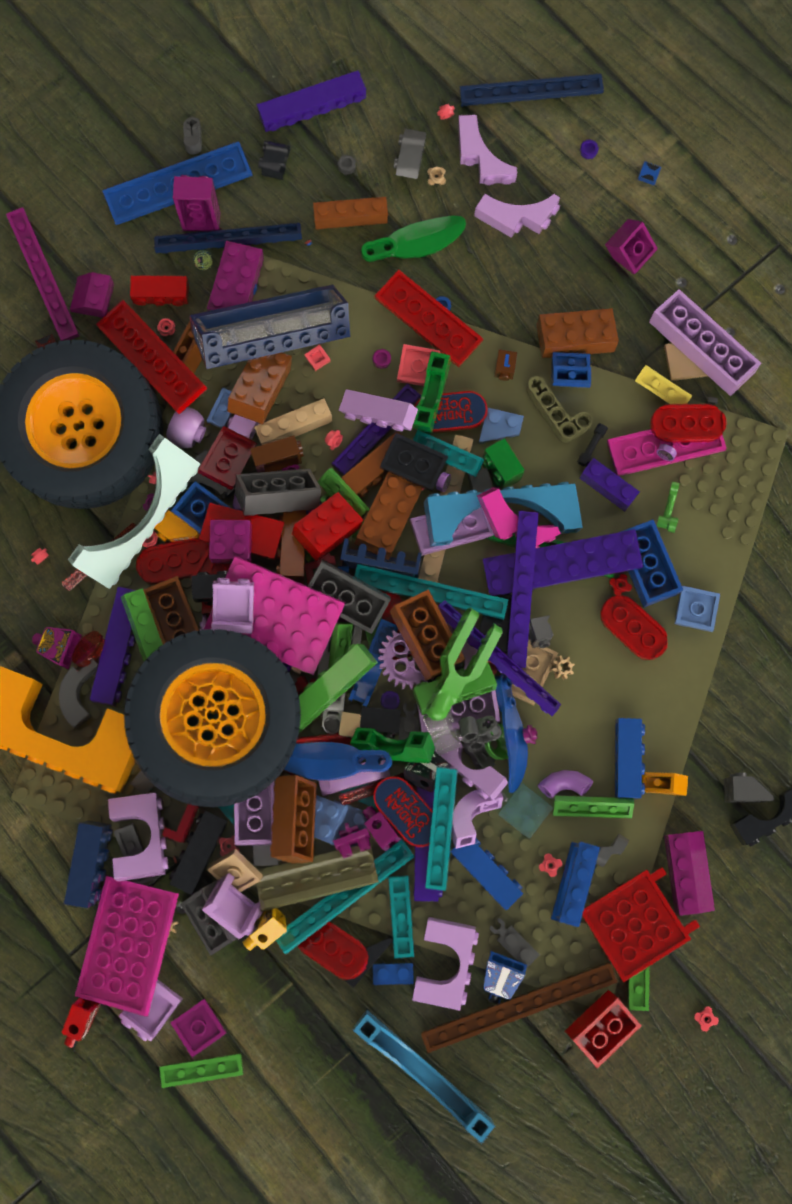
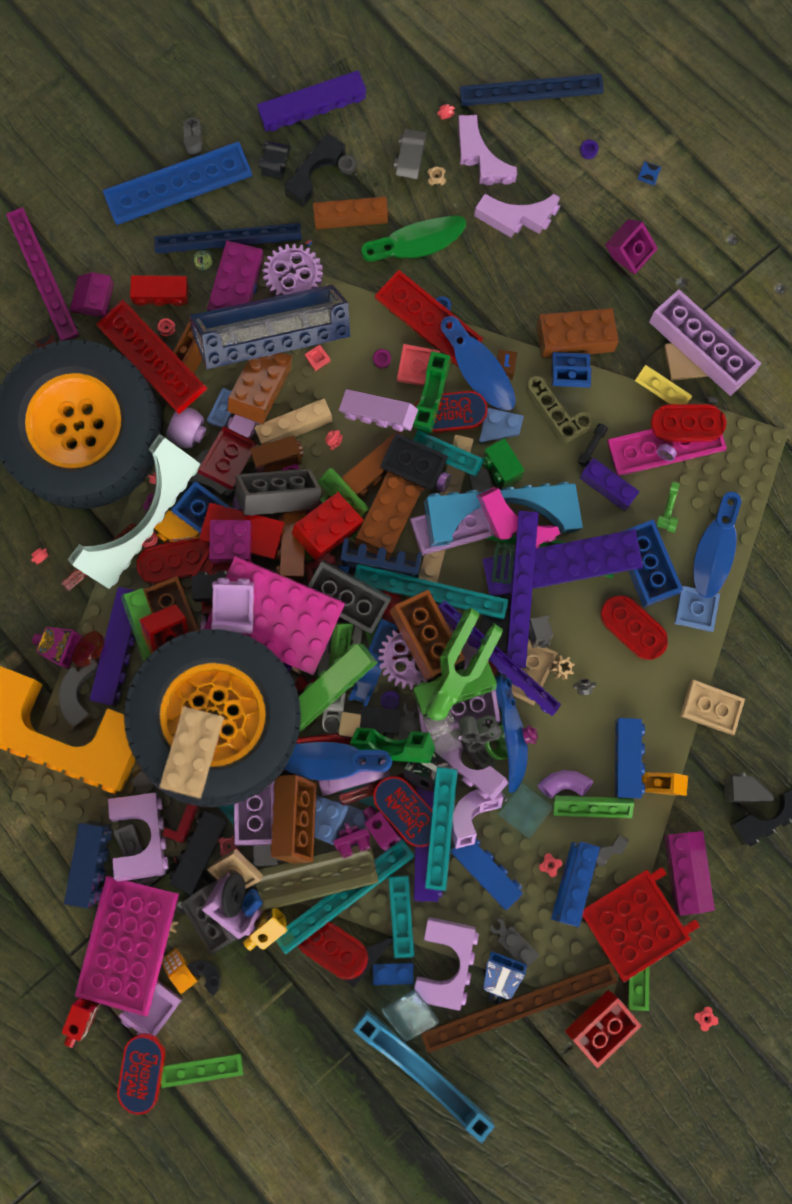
magenta plate [170,999,227,1057] -> none
magenta brick [173,175,220,232] -> none
dark purple tile [331,384,421,476] -> none
red plate [609,574,632,596] -> none
none -> tile [117,1033,166,1115]
none -> red slope [139,604,188,654]
none -> tan plate [160,706,224,799]
none -> light orange slope [161,947,200,994]
none -> black cylinder [187,959,222,996]
none -> black wheel [222,873,245,918]
none -> blue tile [242,889,263,918]
none -> lavender gear [263,243,323,296]
none -> black arch [284,133,346,207]
none -> clear light blue tile [382,989,439,1042]
none -> blue plant [441,316,516,411]
none -> tile [492,543,515,584]
none -> dark grey plate [573,678,596,695]
none -> tan tile [680,679,745,736]
none -> blue plant [693,492,741,598]

